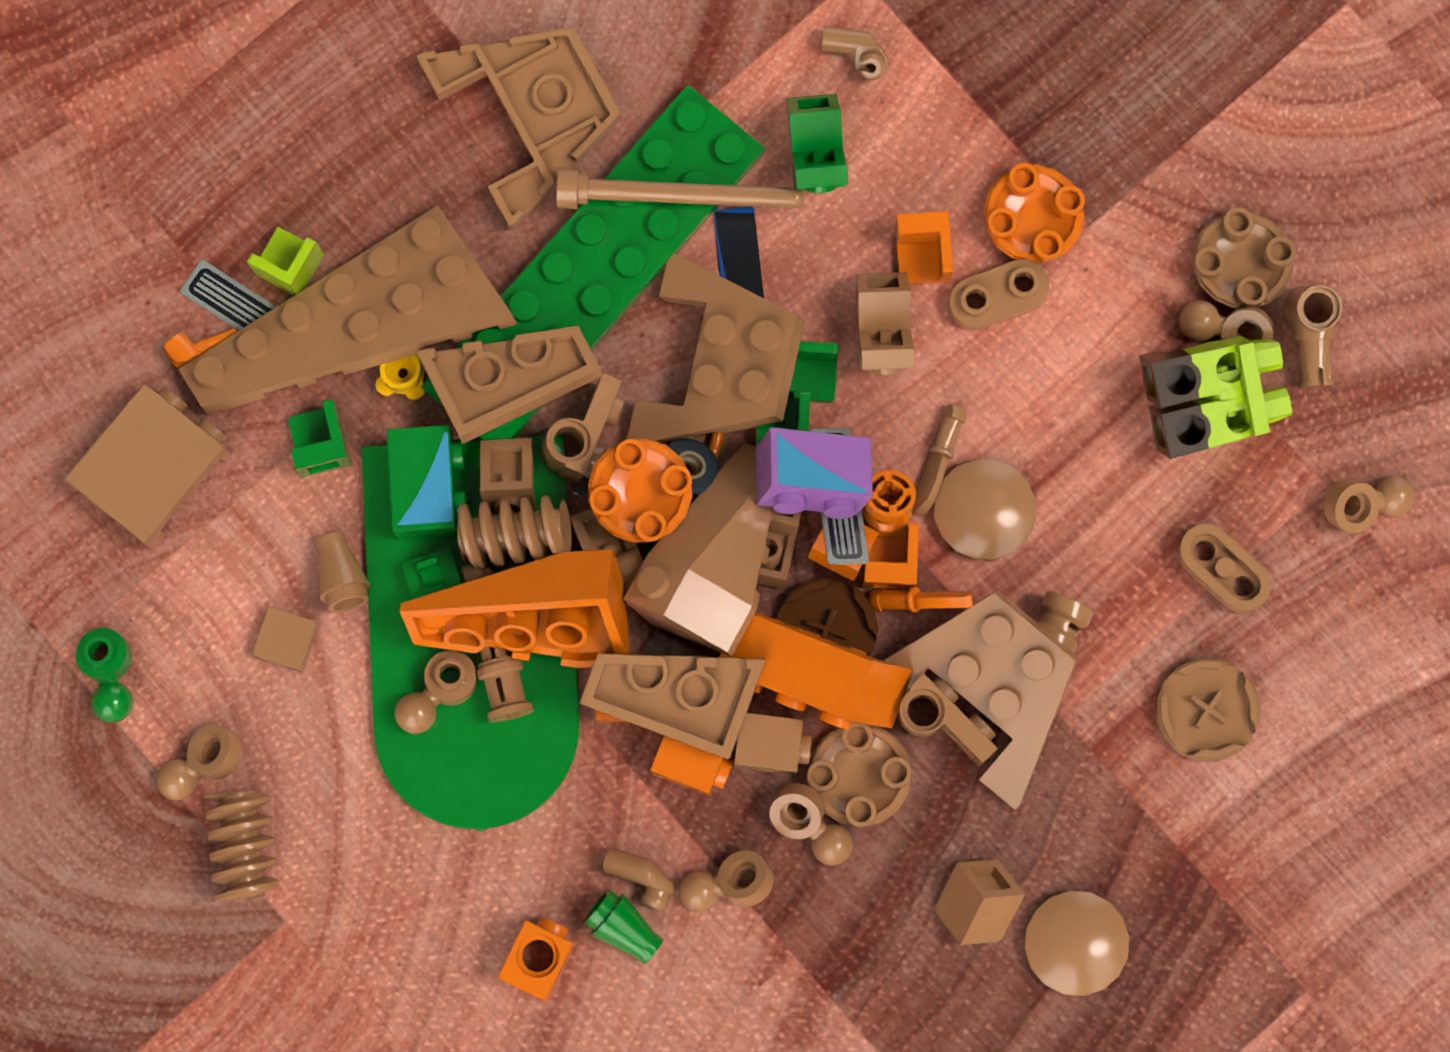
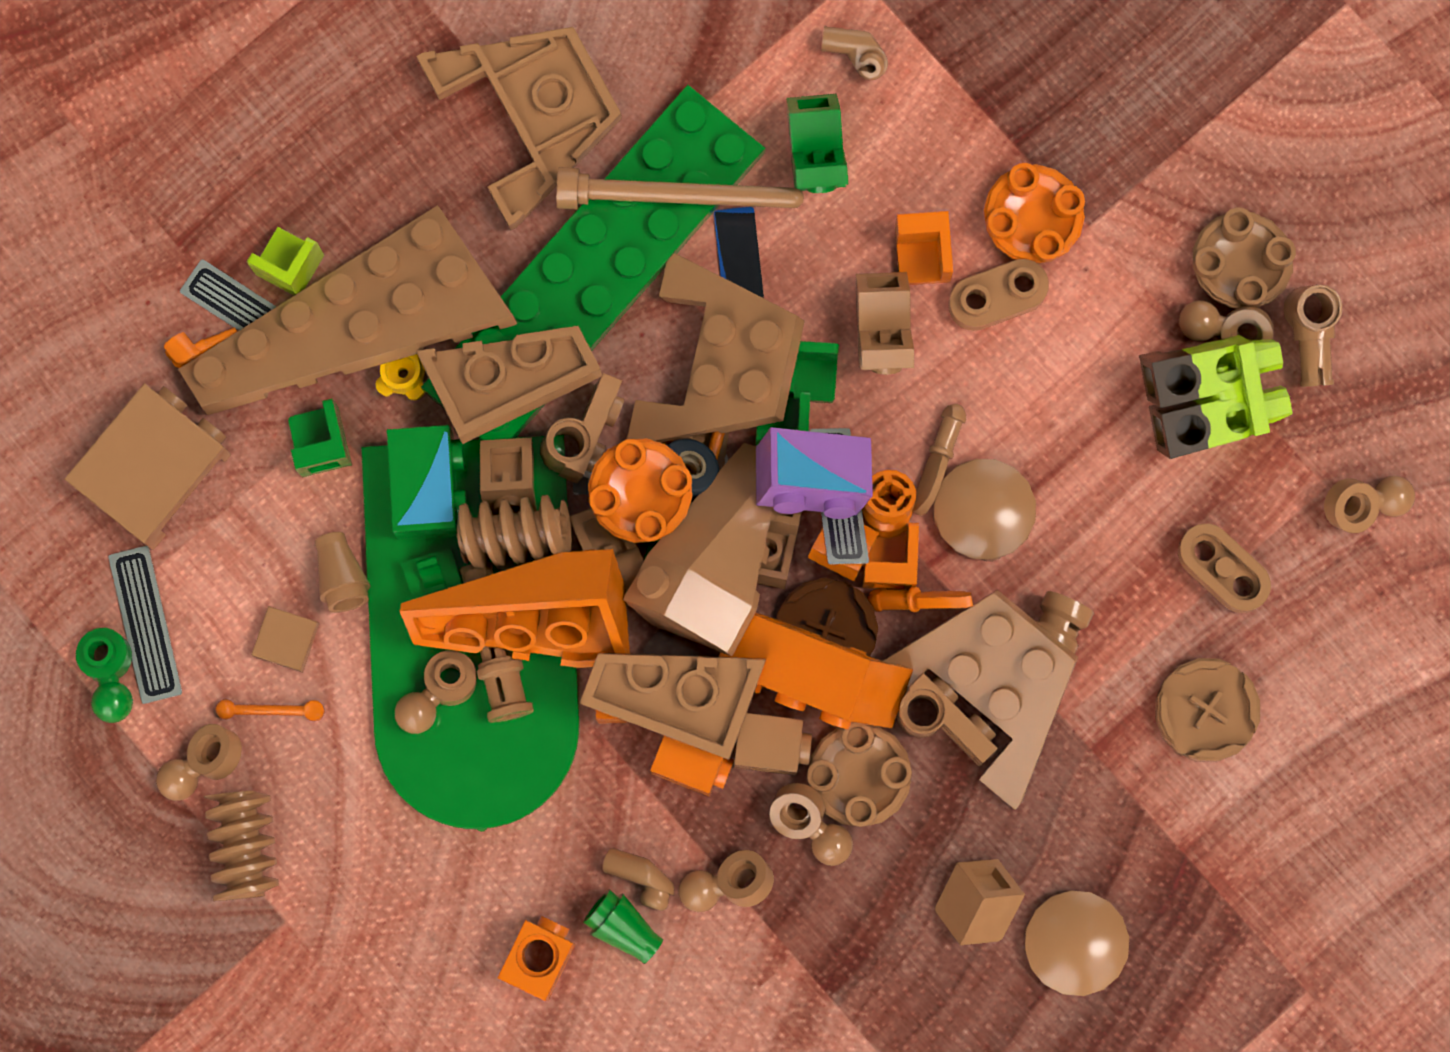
none -> sticker [108,546,182,704]
none -> orange hinge [215,699,325,722]

